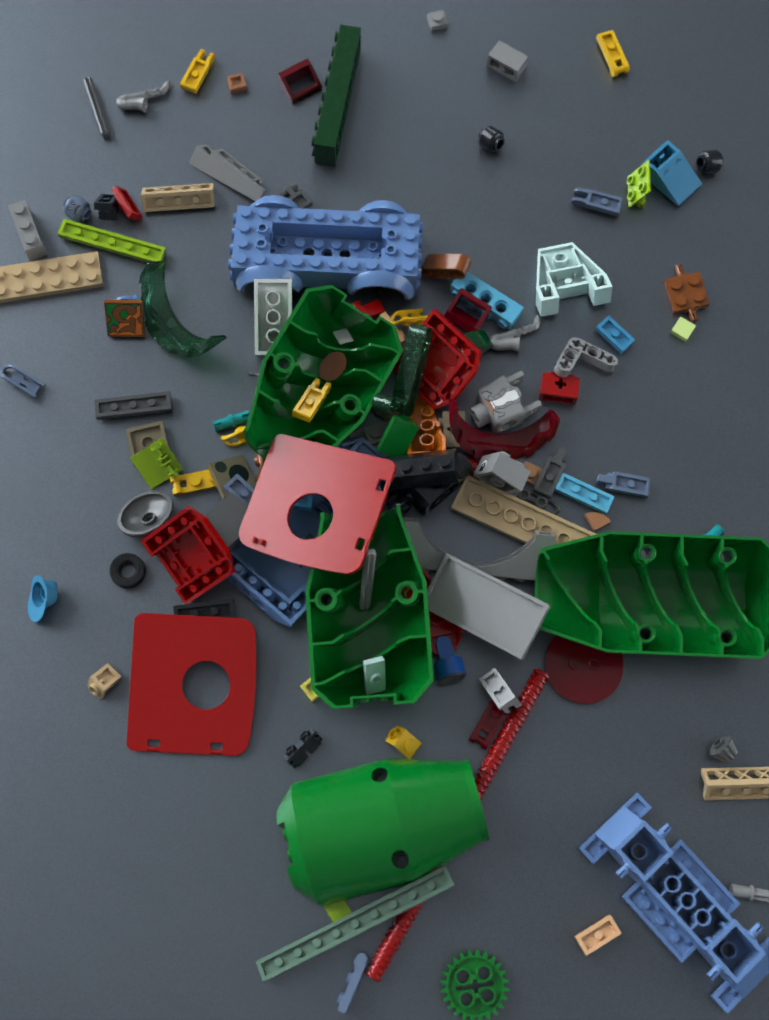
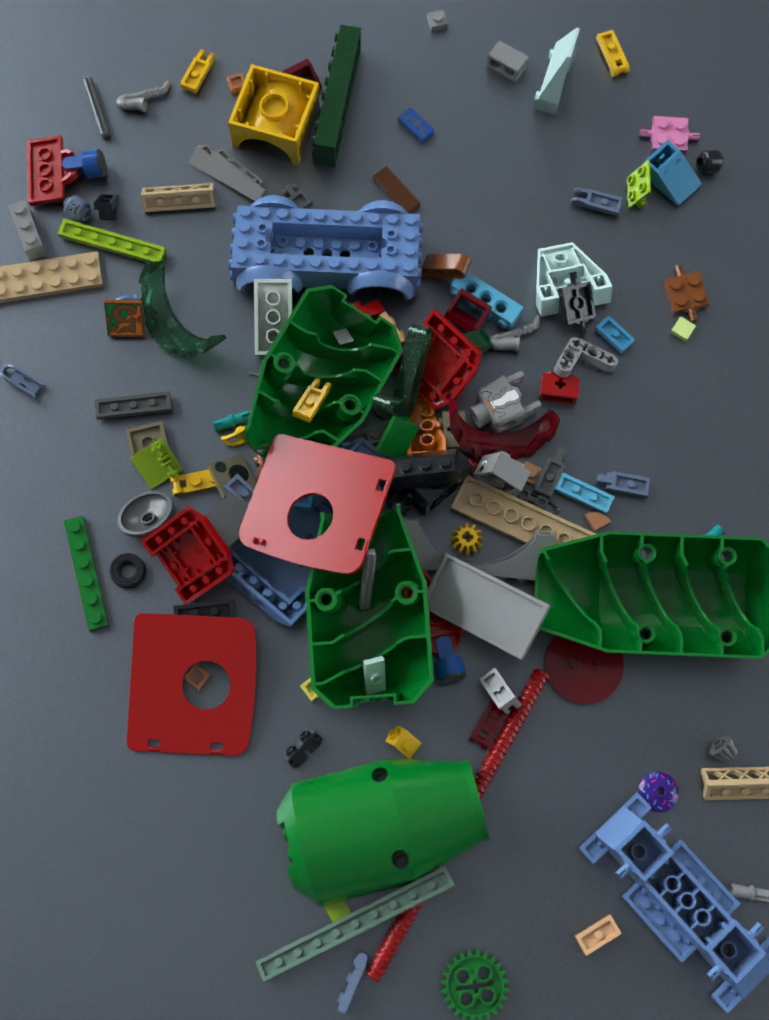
dark azure piece [28,575,57,622] -> none
tan bracket [88,663,122,699] -> none
red plate [111,186,143,221] -> none
reddish brown sticker [319,352,347,381] -> none
yellow piece [390,308,428,326] -> none
black head [478,126,505,153] -> none
none -> red plate [27,135,107,206]
none -> green plate [64,516,109,632]
none -> nougat tile [183,663,212,692]
none -> yellow piece [228,64,320,166]
none -> reddish brown tile [373,166,420,213]
none -> blue tile [398,107,434,143]
none -> yellow gear [450,522,484,556]
none -> light aqua wedge [534,27,580,115]
none -> black plate [558,271,596,335]
none -> dark purple dish [638,771,679,812]
none -> bright pink plate [639,116,700,153]

